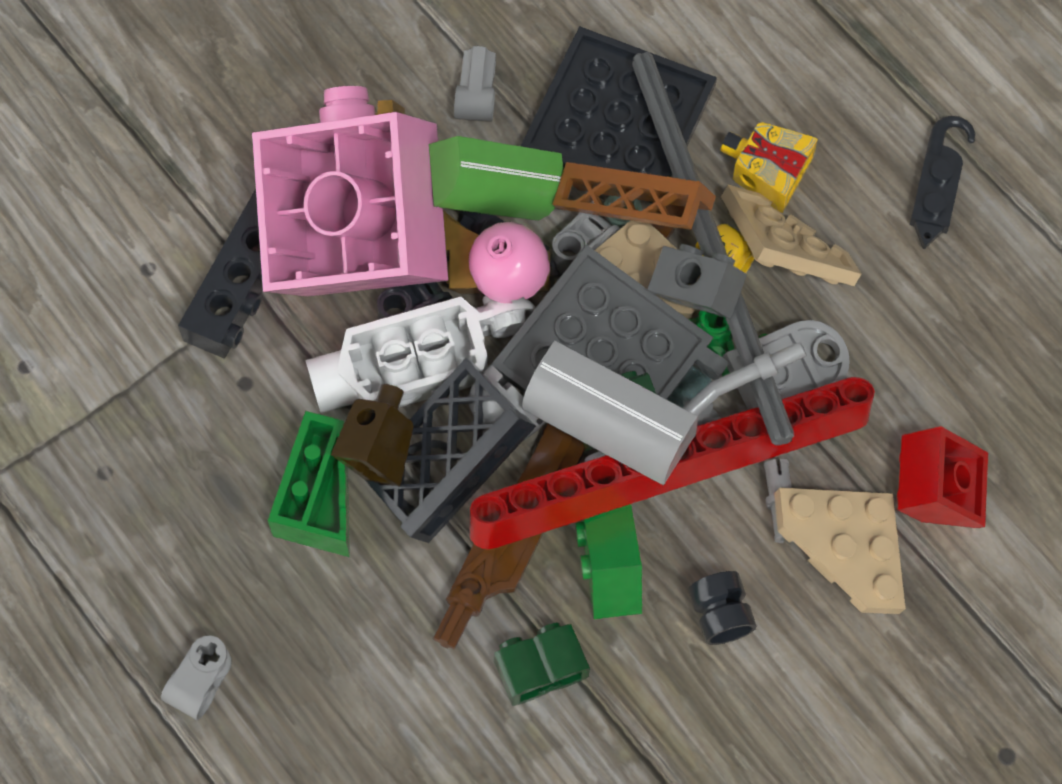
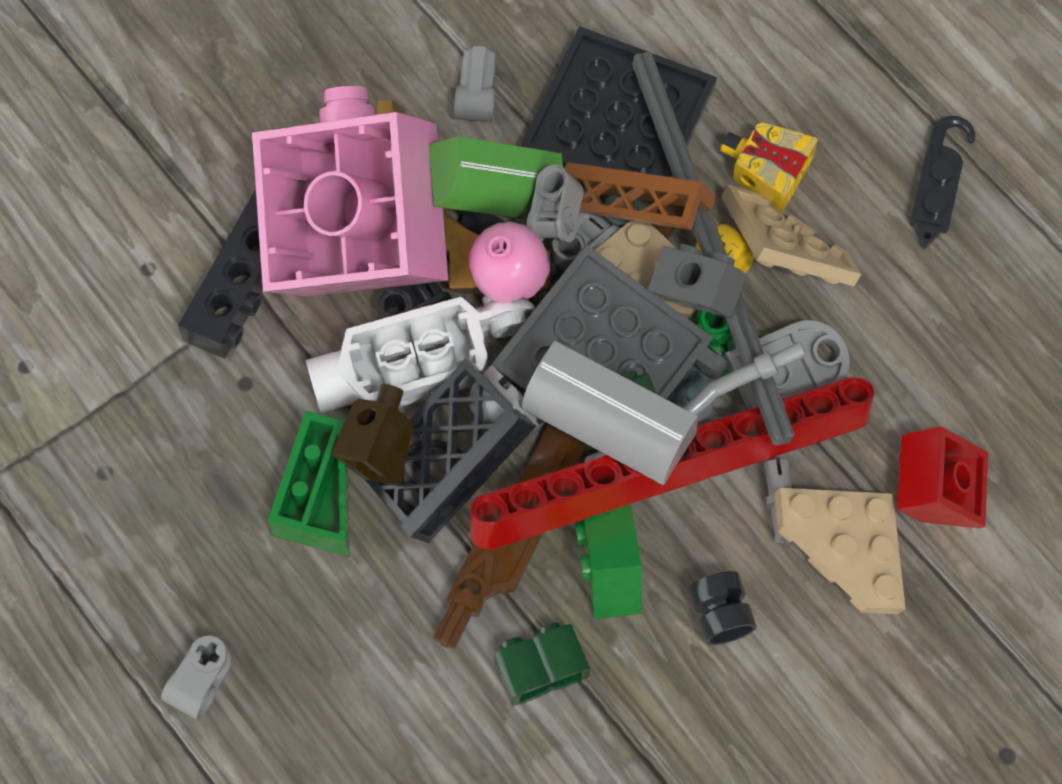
none -> light grey piece [527,164,584,242]

